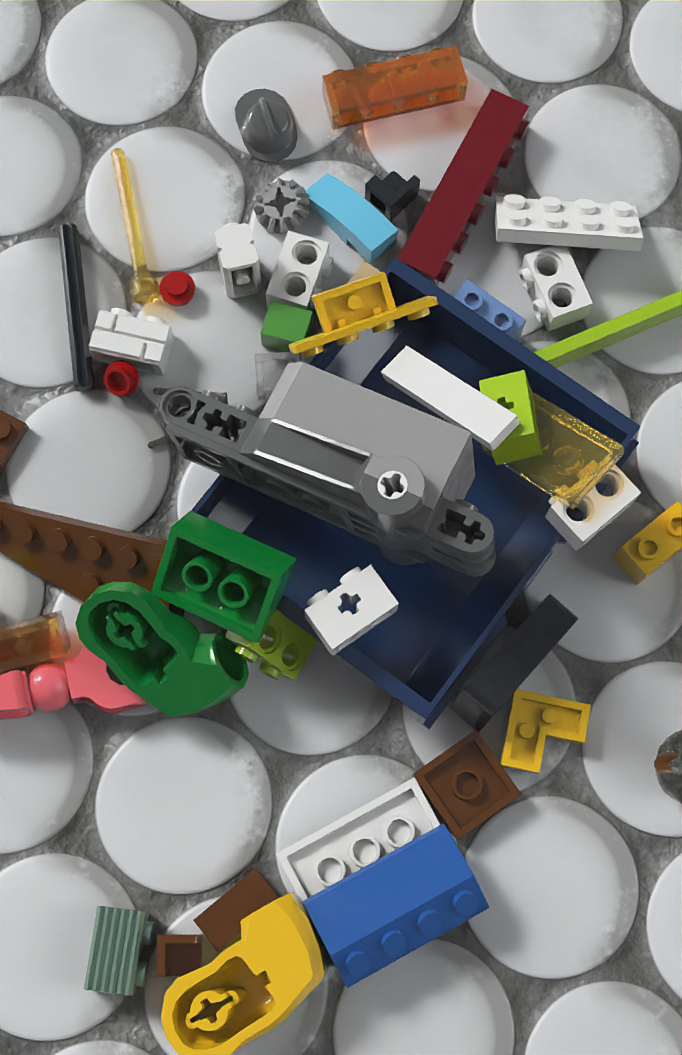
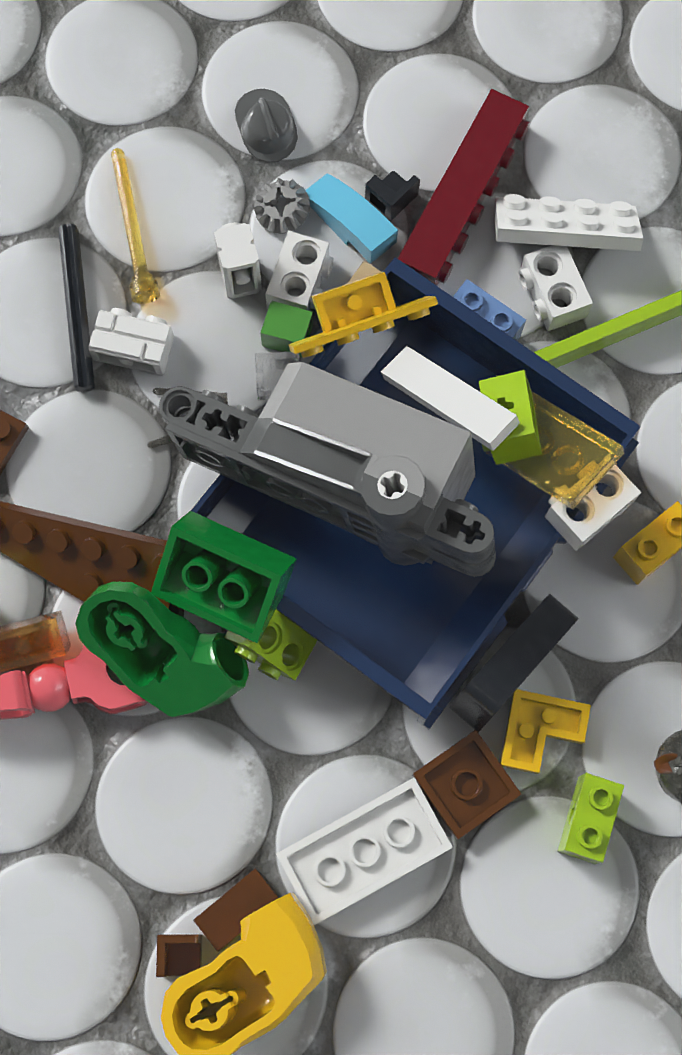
sand green brick [84,905,154,996] -> none
red plate [104,360,140,396] -> none
red plate [159,271,195,306] -> none
blue slope [303,824,490,988] -> none
white brick [304,565,399,656] -> none
clear orange brick [322,46,468,130] -> none
none -> lime brick [557,773,624,864]

